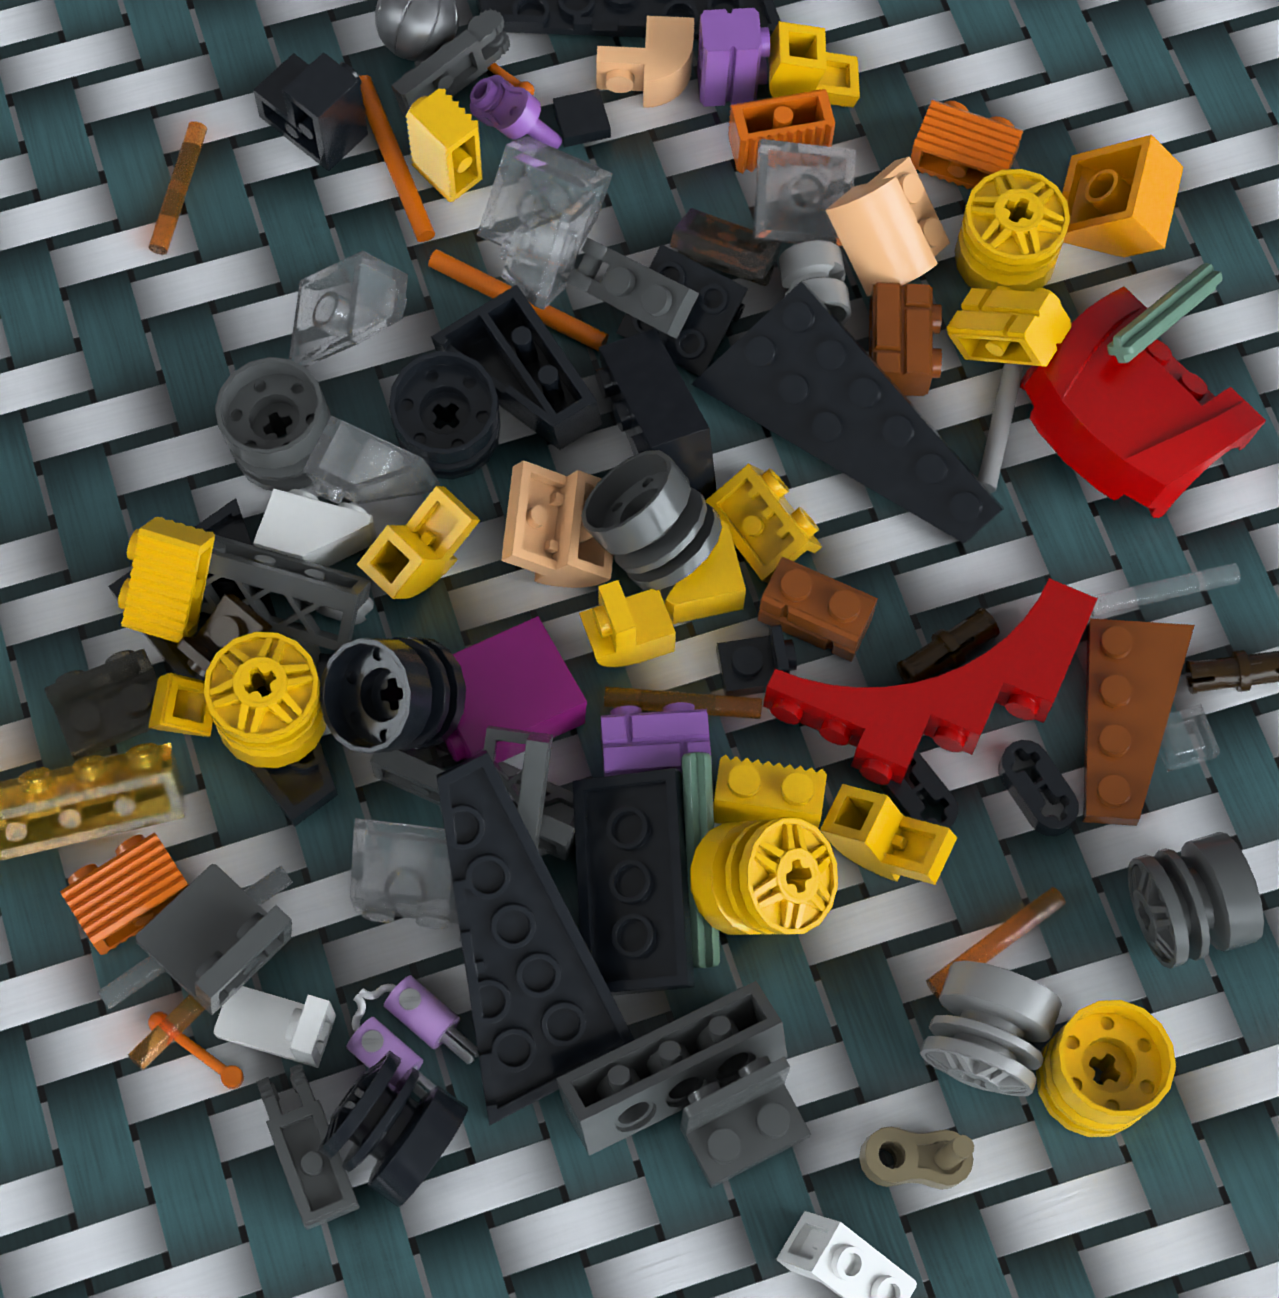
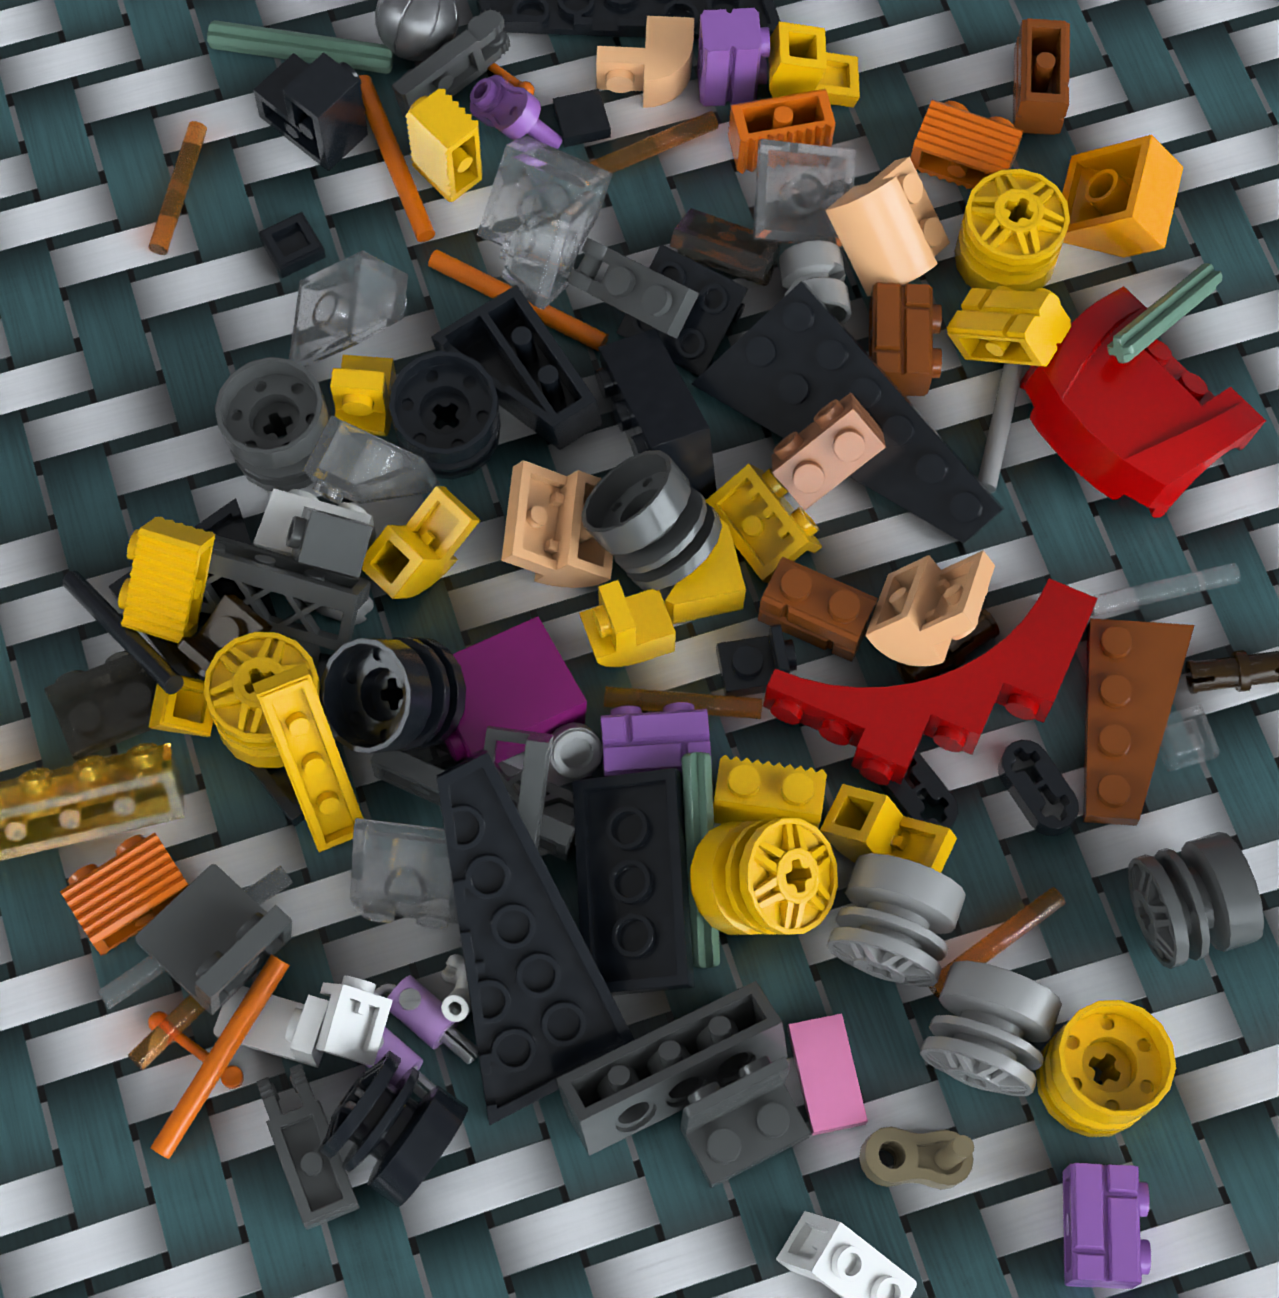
none -> black bar [62,571,184,694]
none -> orange bar [150,954,290,1159]
none -> sand green axle [207,20,394,74]
none -> yellow tile [252,663,369,853]
none -> black tile [258,212,326,278]
none -> dark grey brick [286,506,373,578]
none -> white bracket [315,976,393,1066]
none -> yellow brick [330,355,396,436]
none -> white arm [441,954,472,1022]
none -> light grey tile [550,722,603,779]
none -> clear orange bar [581,111,718,183]
none -> nougat brick [771,392,886,510]
none -> bright pink tile [787,1013,868,1136]
none -> light grey wheel [827,853,966,987]
none -> light nougat brick [865,550,995,666]
none -> dark orange brick [1013,18,1070,135]
none -> medium lavender brick [1062,1163,1151,1289]

